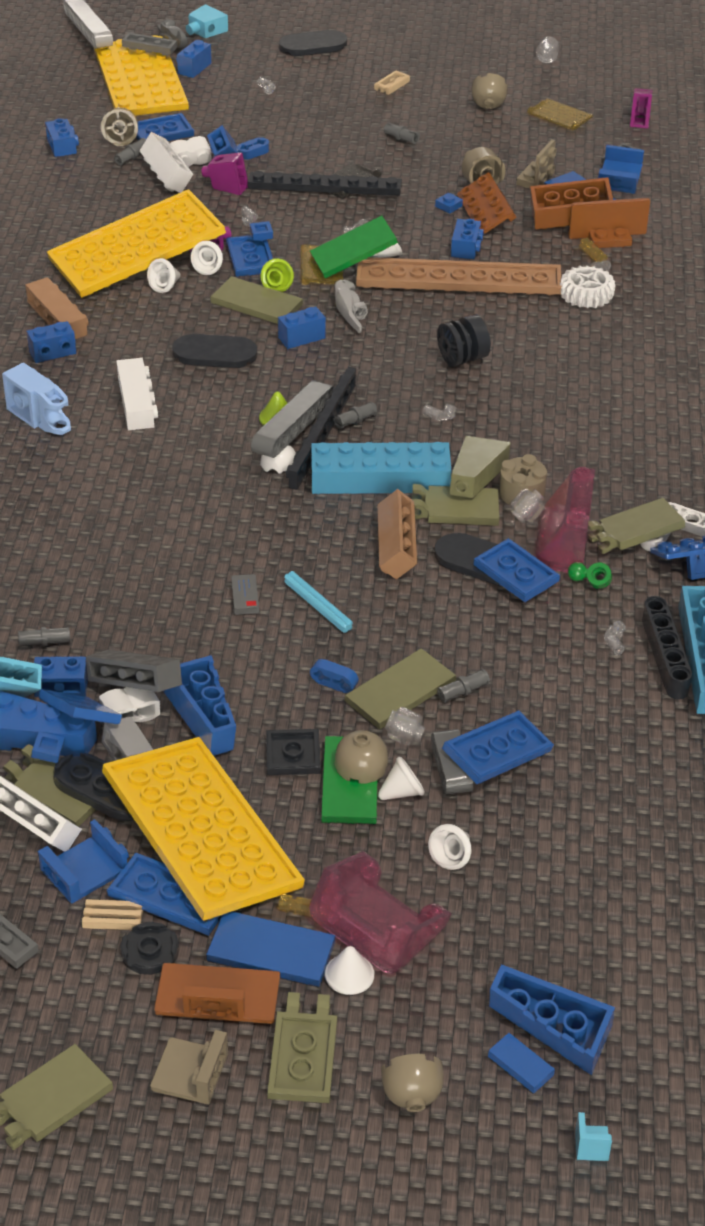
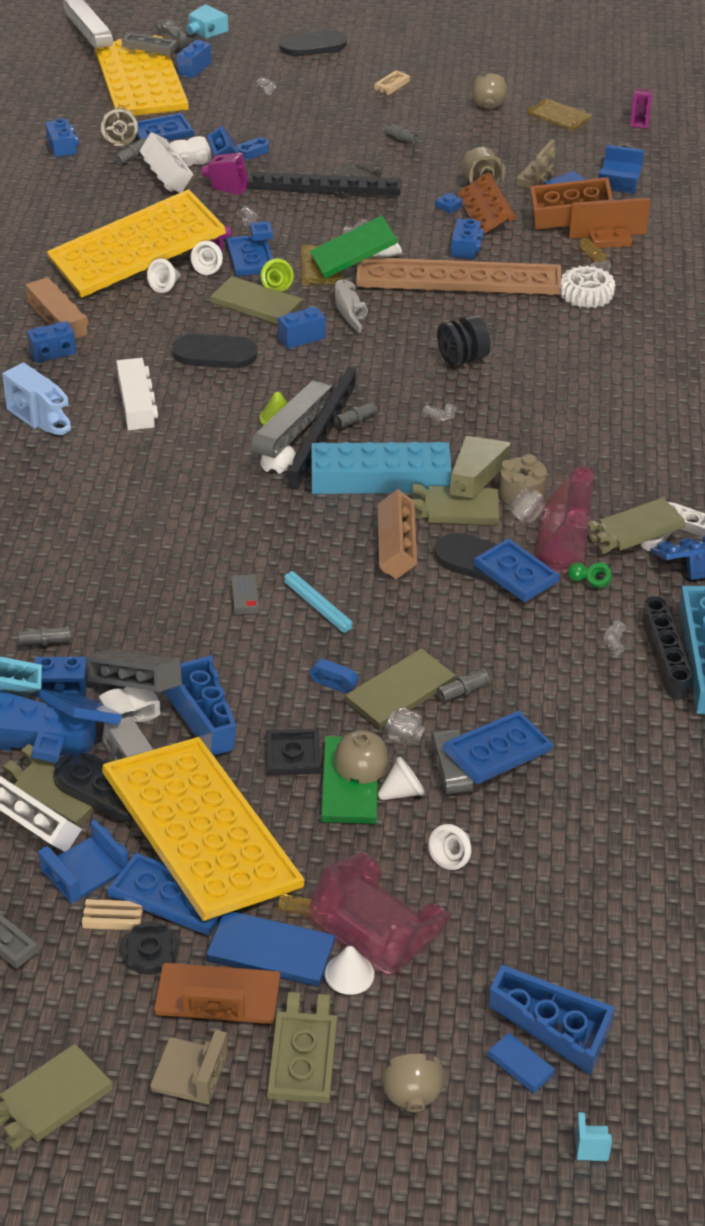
clear head [536,36,560,63] -> none

